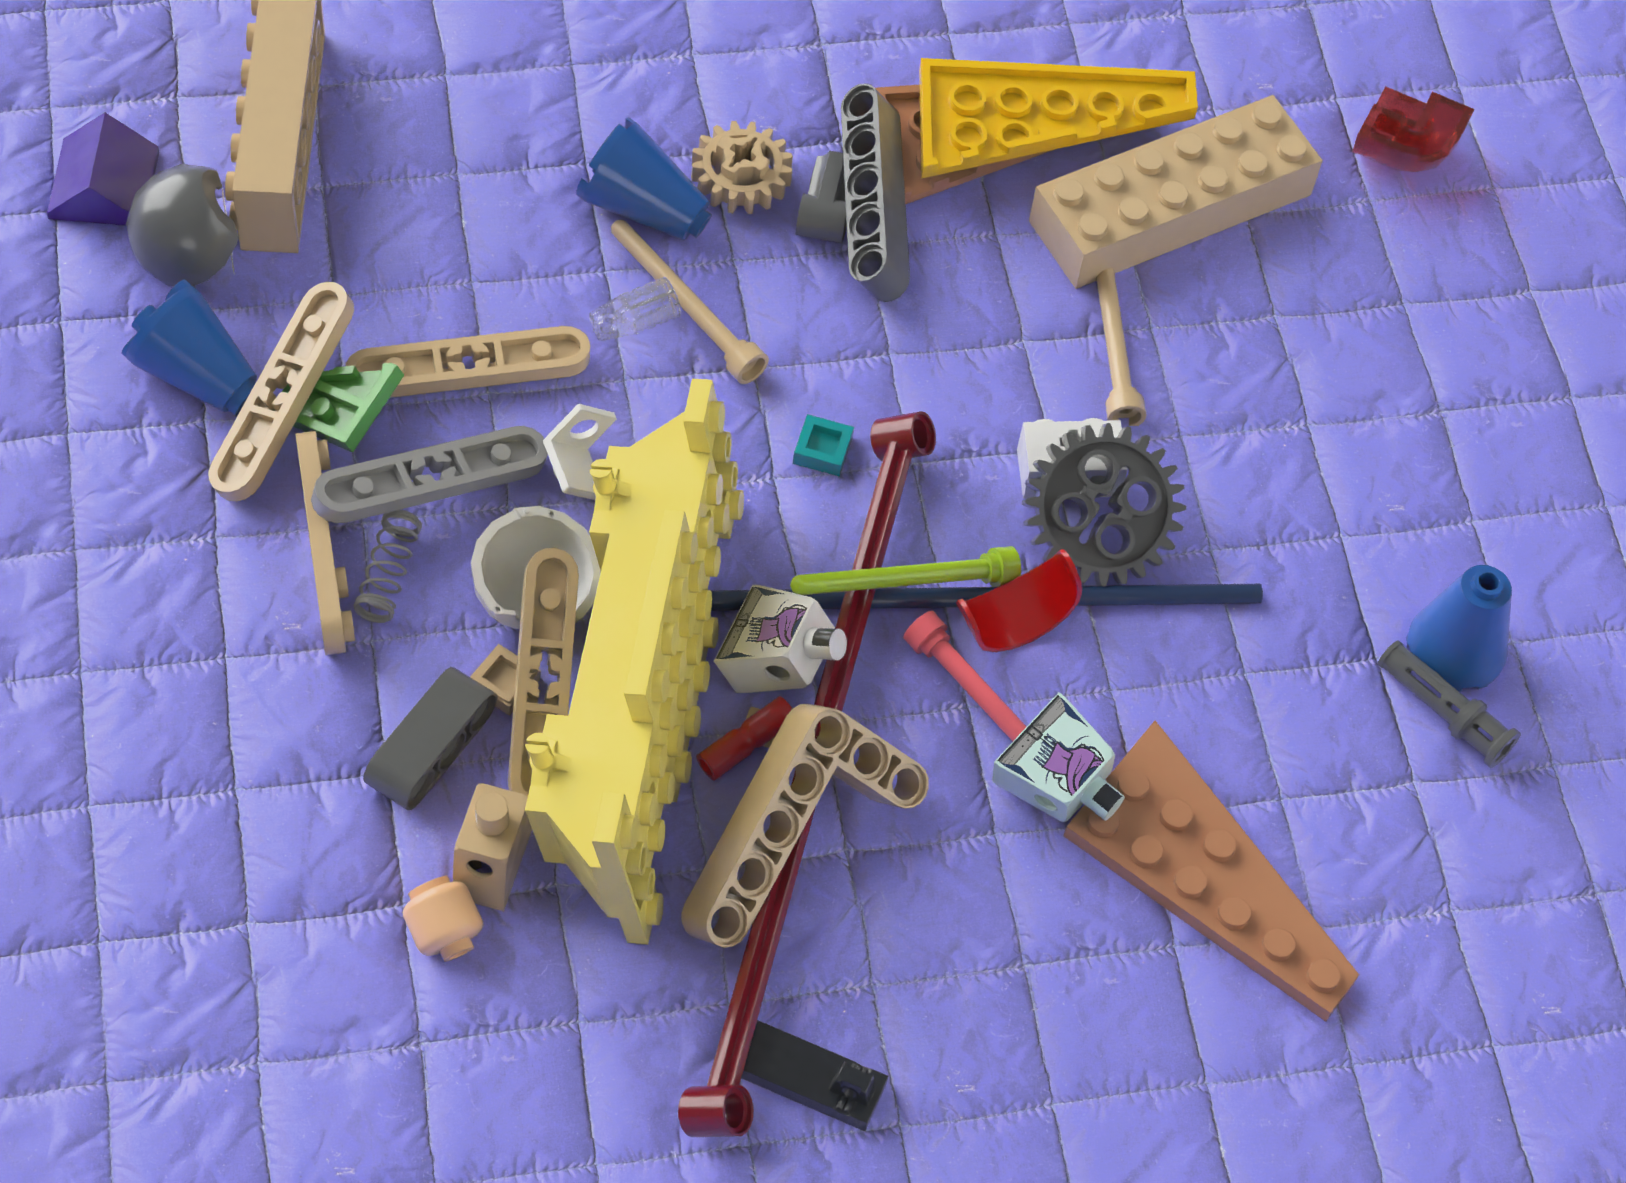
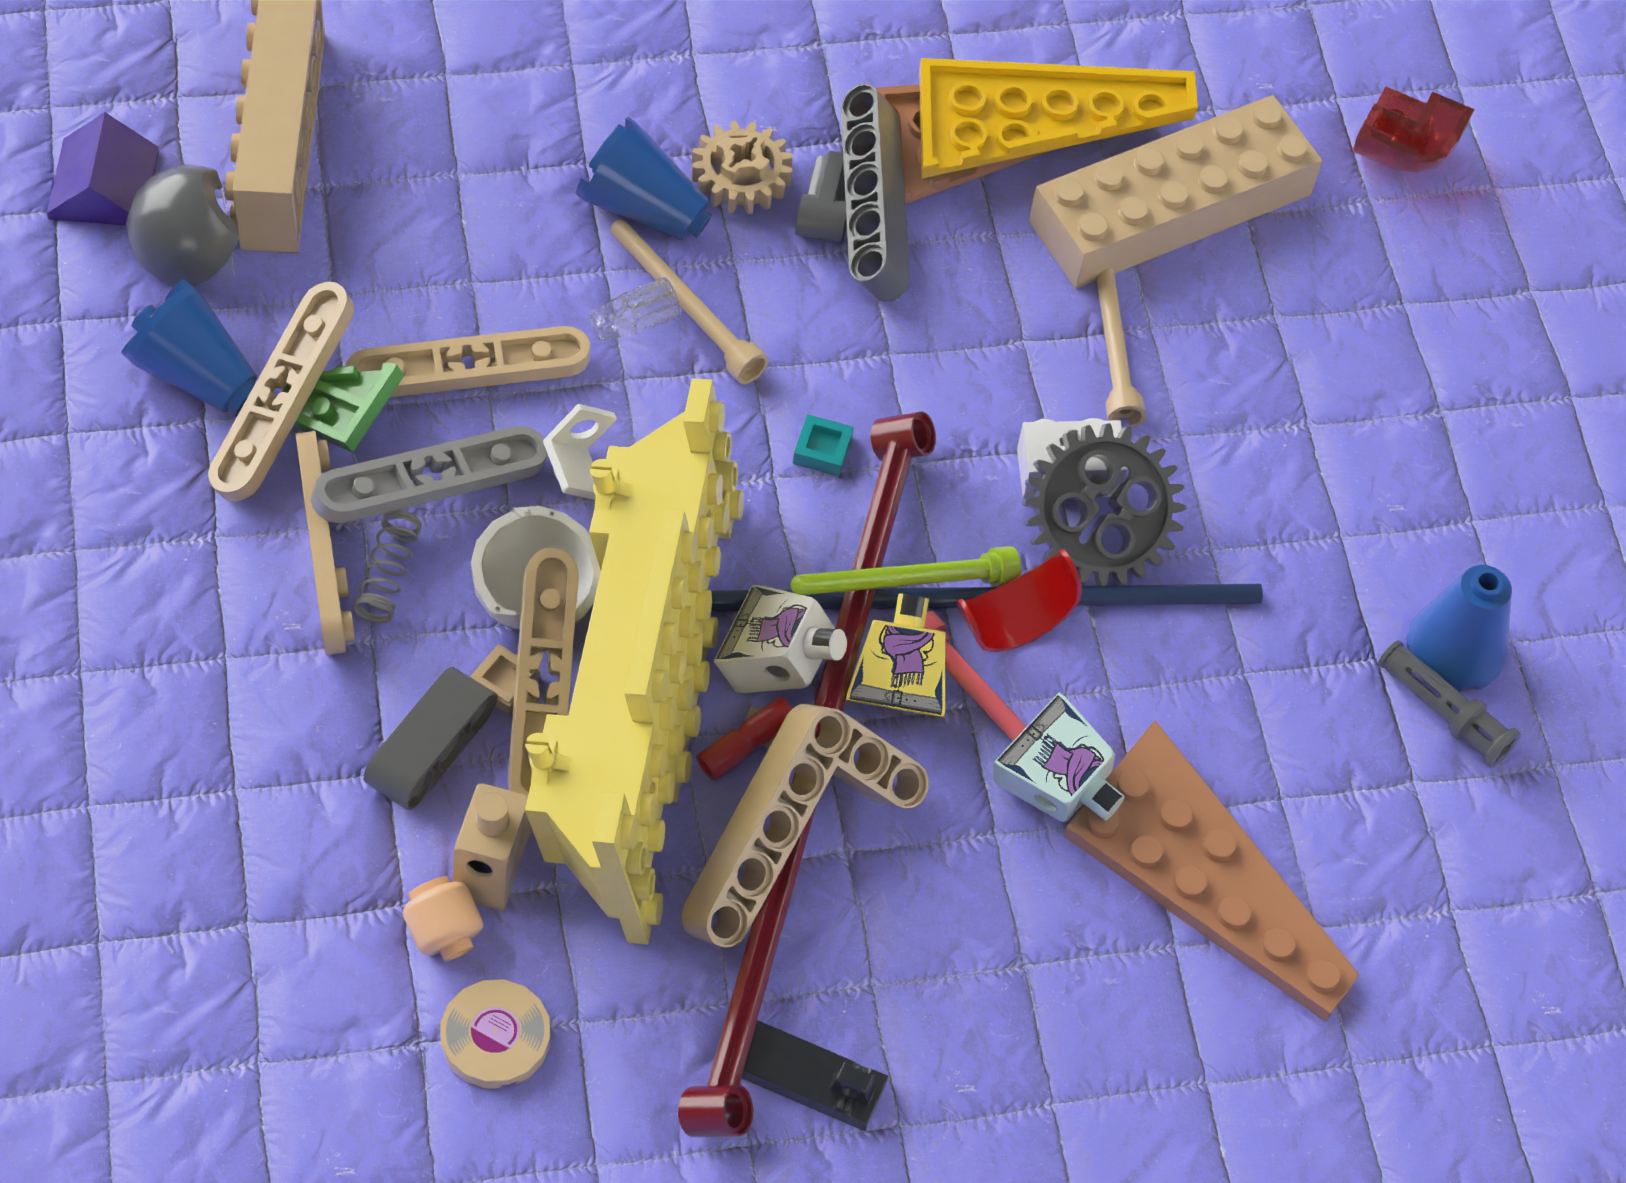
none -> tan tile [440,979,550,1089]
none -> torso [846,594,945,718]

